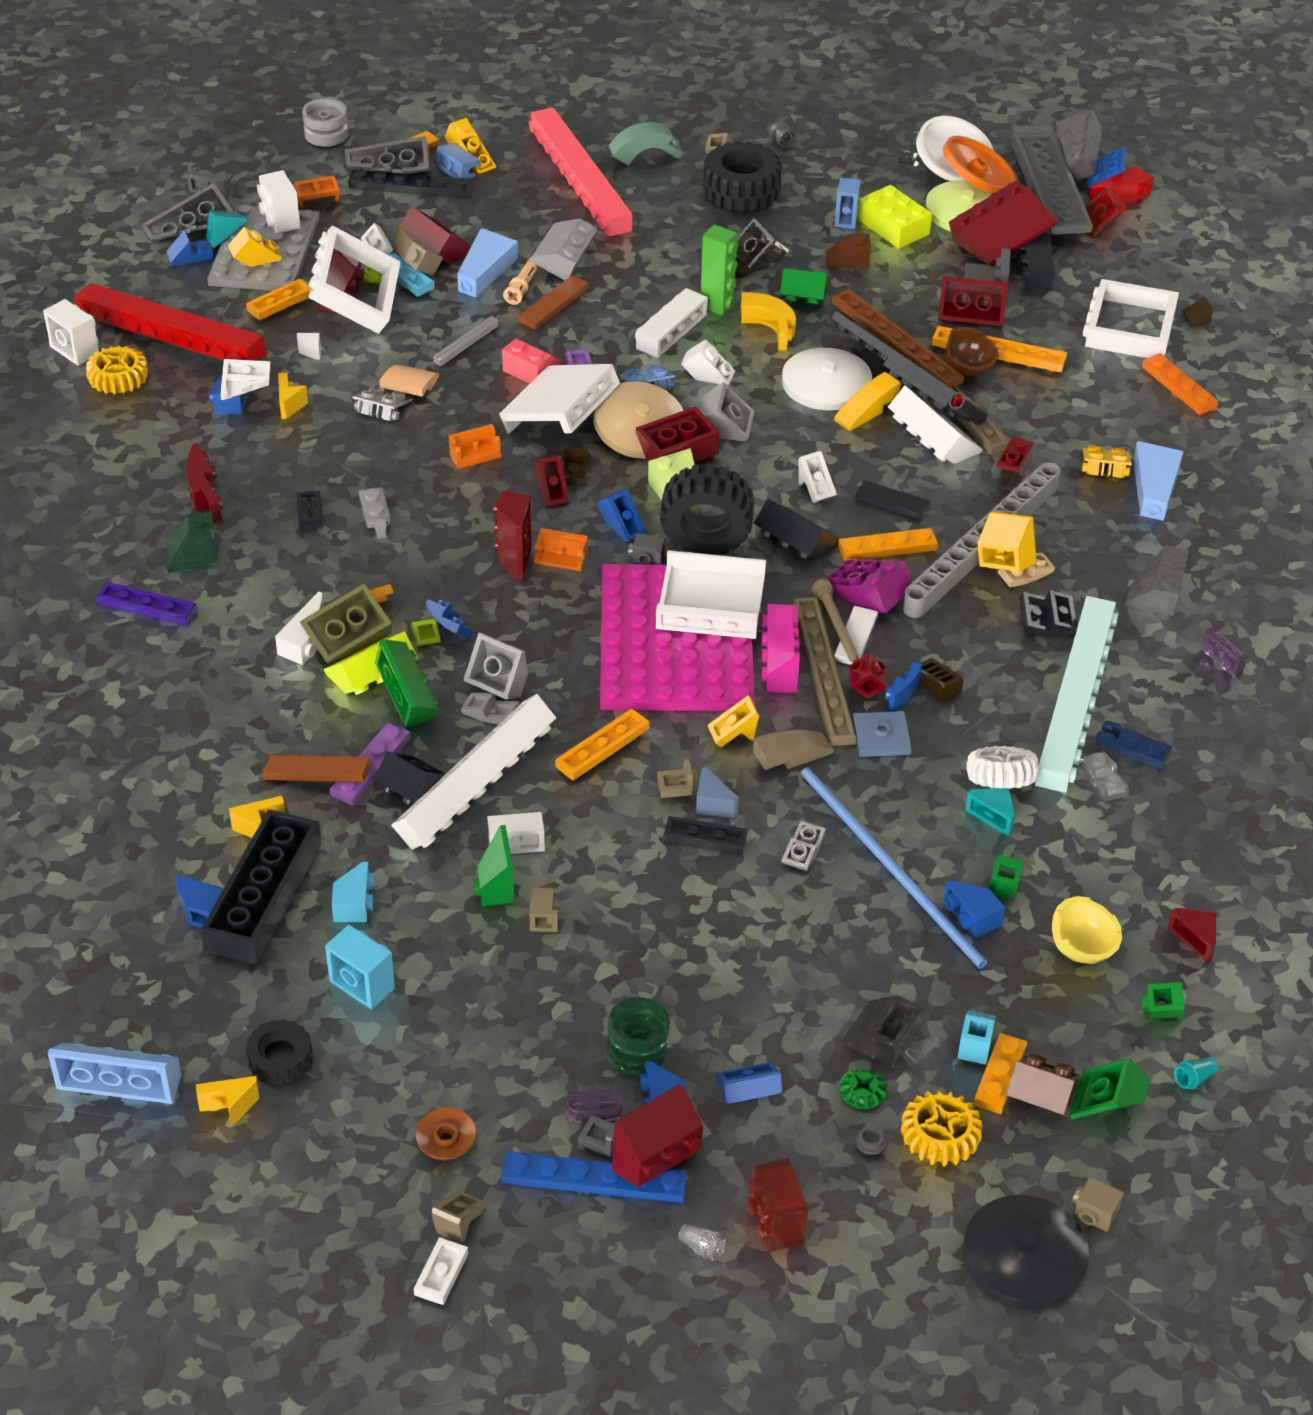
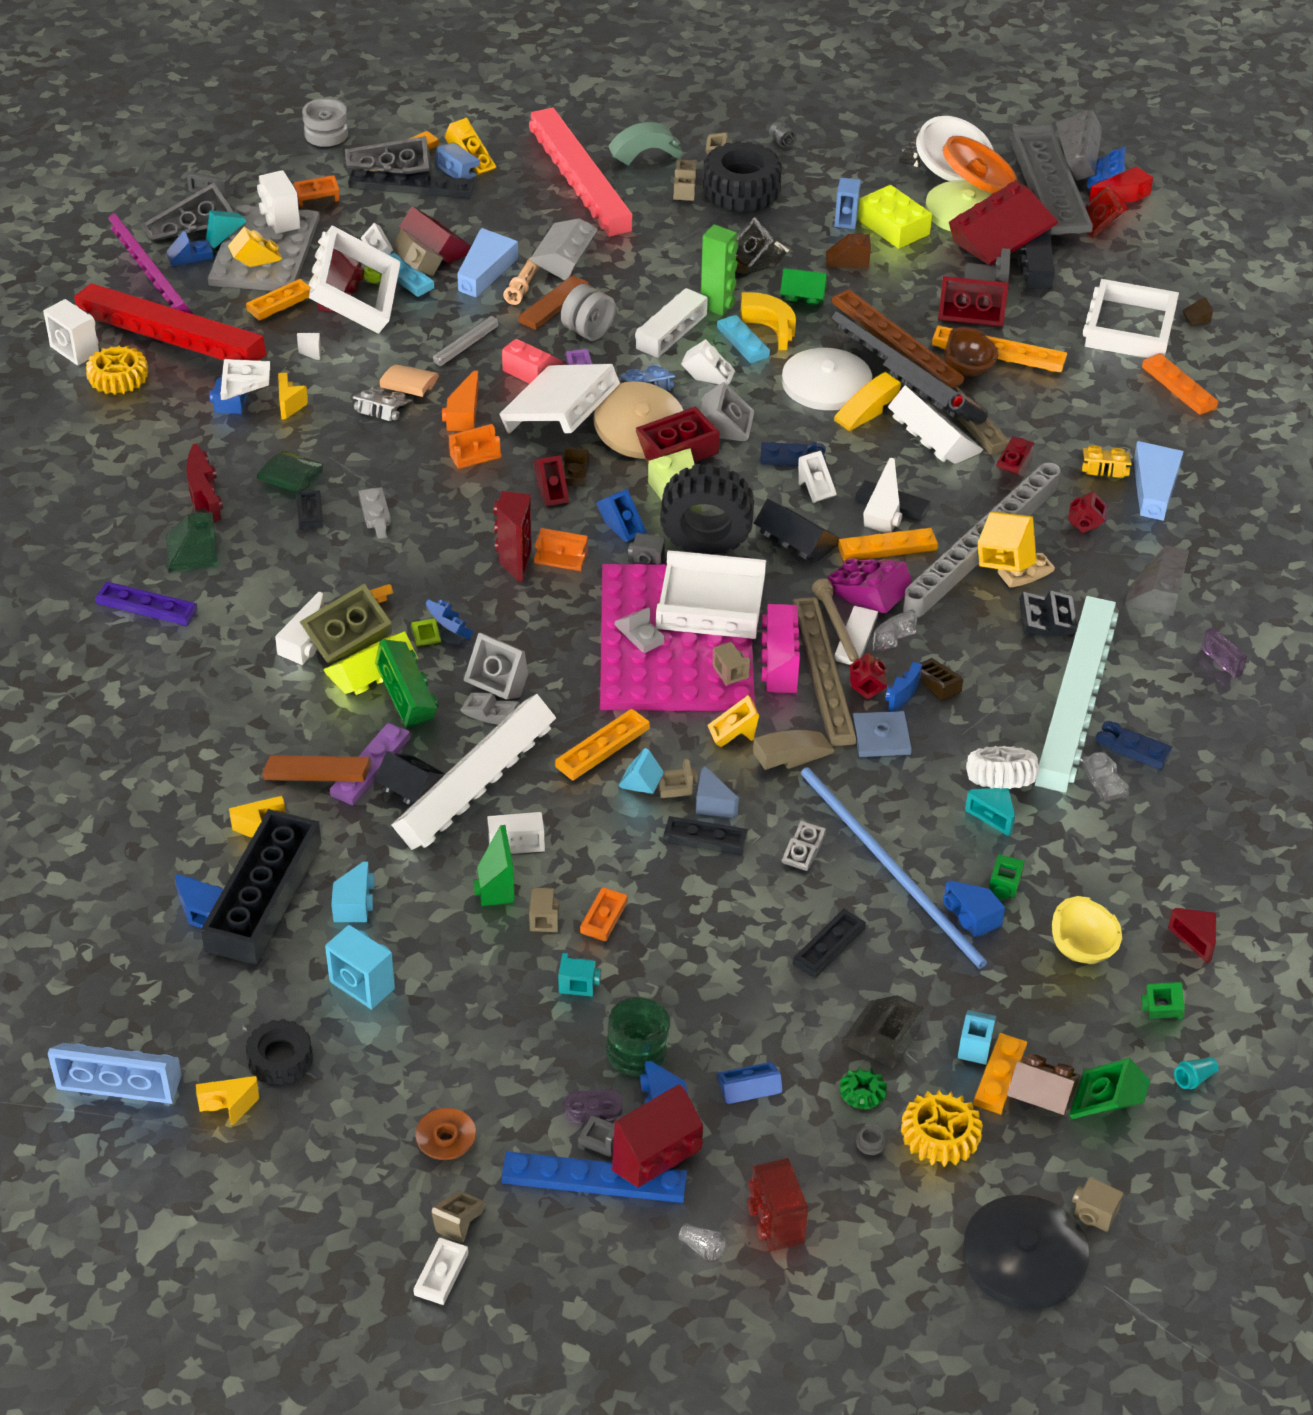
none -> magenta plate [108,213,193,314]
none -> clear green slope [257,451,323,492]
none -> orange slope [442,371,479,431]
none -> teal brick [558,953,601,997]
none -> light grey wheel [561,284,616,341]
none -> orange plate [580,887,628,942]
none -> light grey slope [615,607,664,653]
none -> medium azure slope [618,748,664,794]
none -> dark tan slope [673,159,697,200]
none -> dark tan brick [712,642,750,685]
none -> medium azure plate [717,315,770,364]
none -> dark blue hinge [760,442,826,466]
none -> black tile [792,908,866,978]
none -> white slope [863,458,902,533]
none -> clear slope [872,609,917,652]
none -> dark red brick [1068,491,1108,533]

